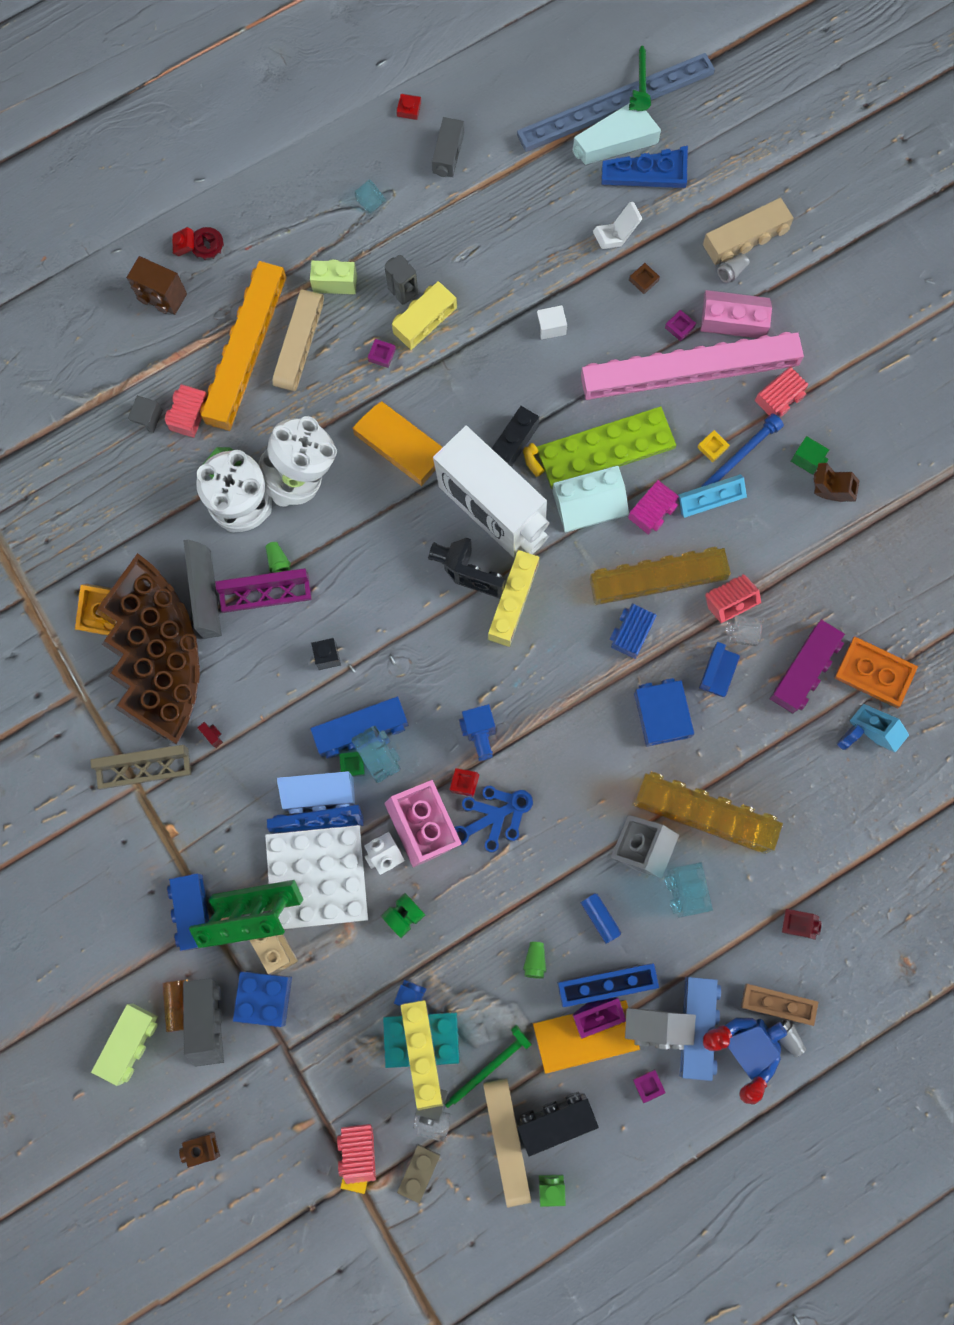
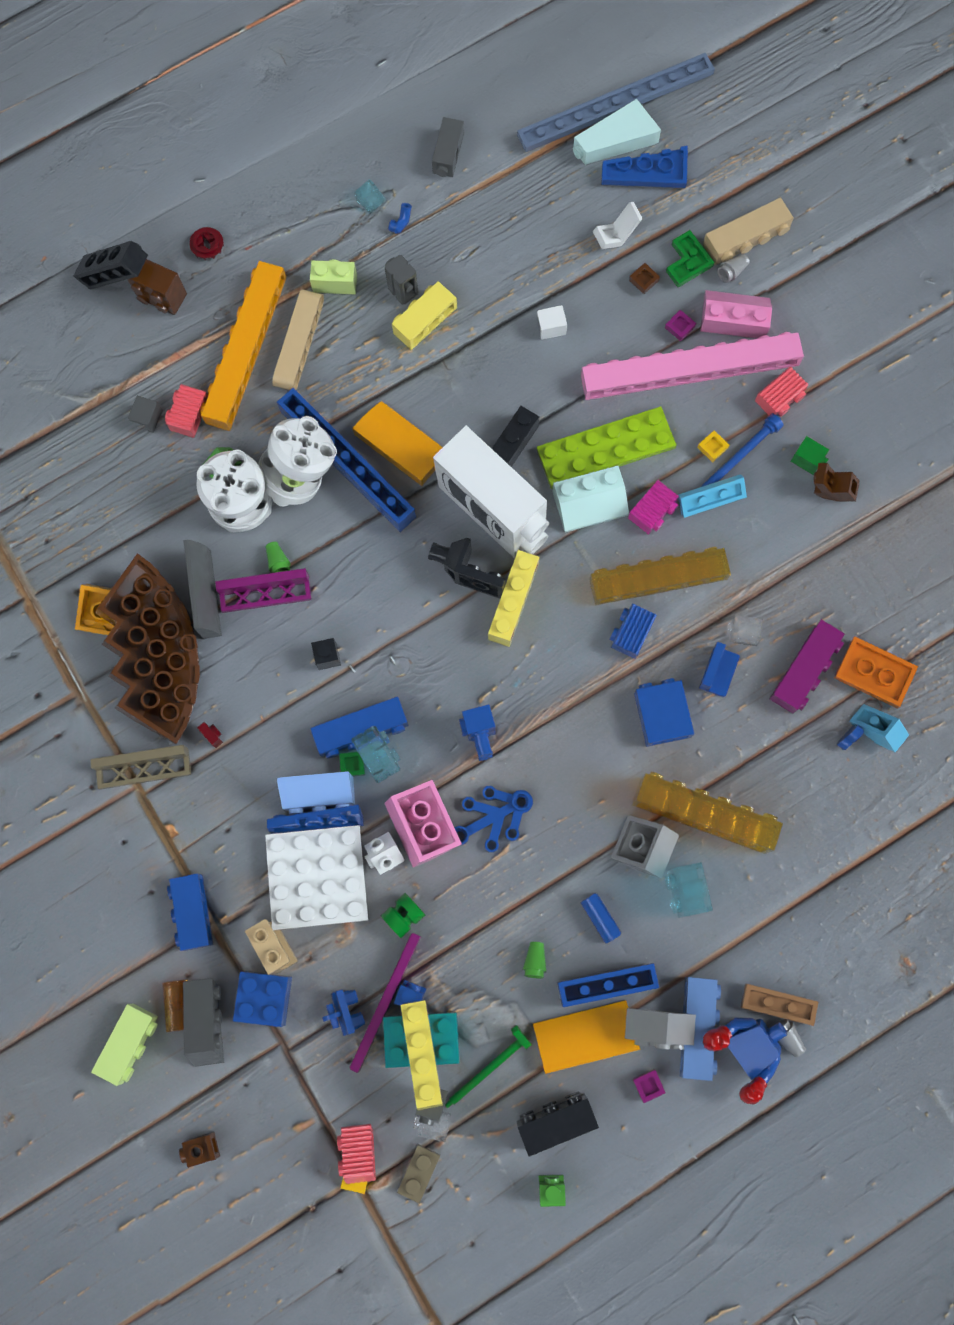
red plate [172,227,194,256] -> none
green fence [189,879,304,948] -> none
magenta plate [368,339,396,368] -> none
red plate [397,94,421,120] -> none
red plate [449,768,479,797] -> none
tan beam [483,1078,532,1208] -> none
yellow arm [523,443,544,477] -> none
magenta slope [573,997,626,1039] -> none
green piece [629,46,651,111] -> none
coral brick [705,574,761,623] -> none
dark red bracket [782,909,822,940] -> none
none -> black brick [73,241,148,290]
none -> blue brick [277,388,416,532]
none -> blue hips [322,989,365,1036]
none -> magenta tile [349,933,421,1073]
none -> blue arm [388,203,412,234]
none -> green plate [666,230,715,288]

